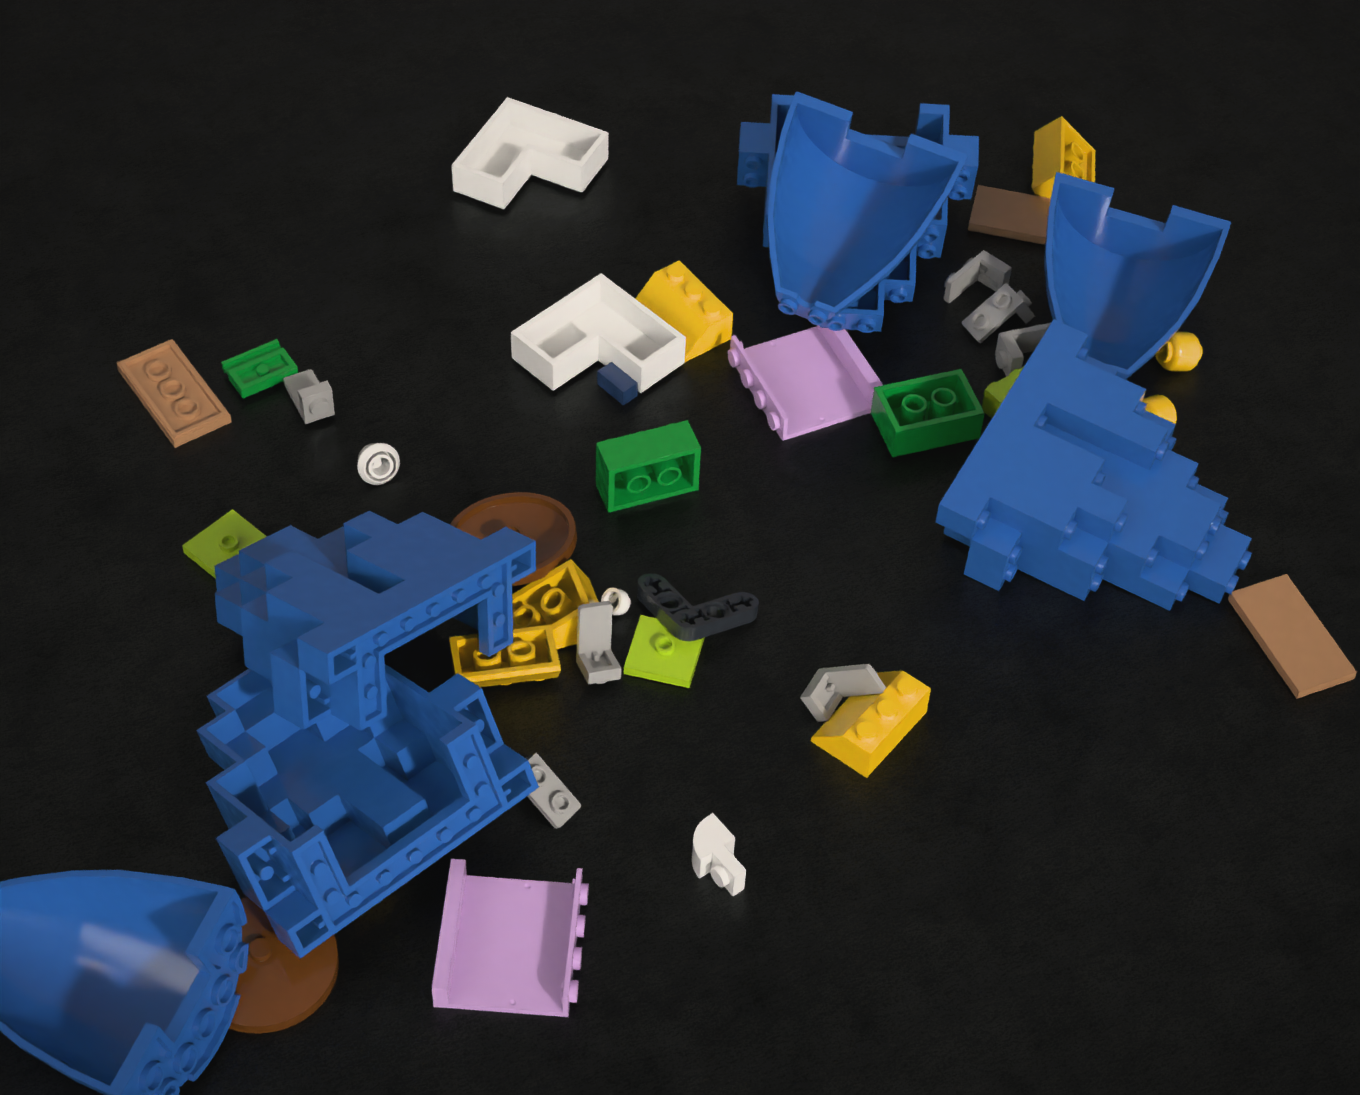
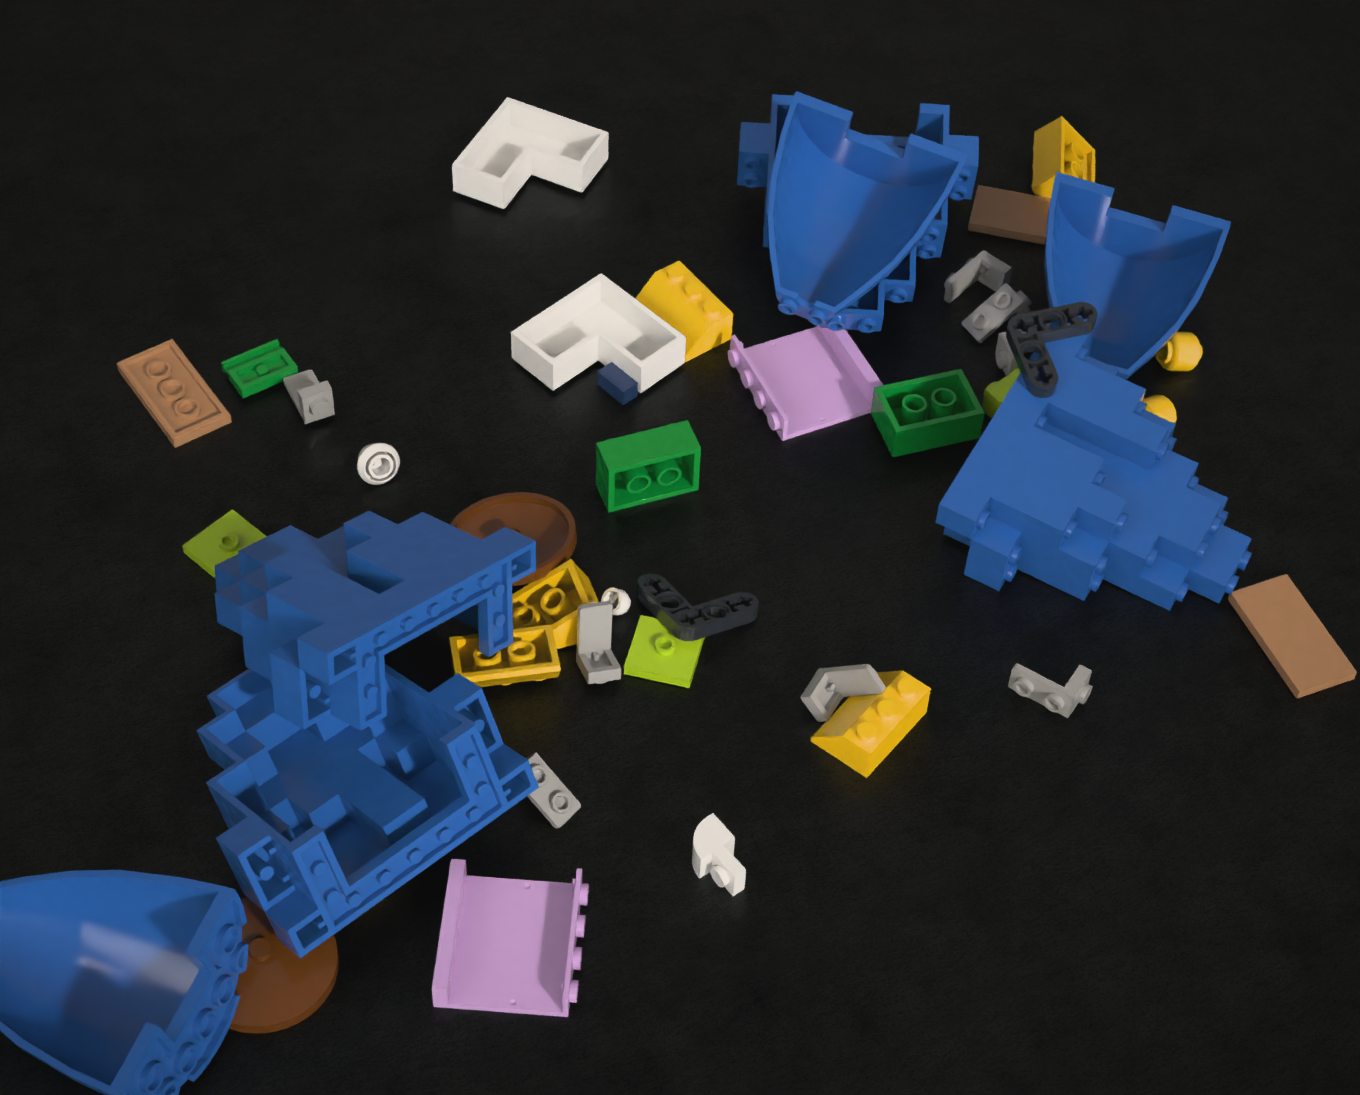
none -> black beam [1006,302,1098,398]
none -> light grey bracket [1008,663,1093,718]

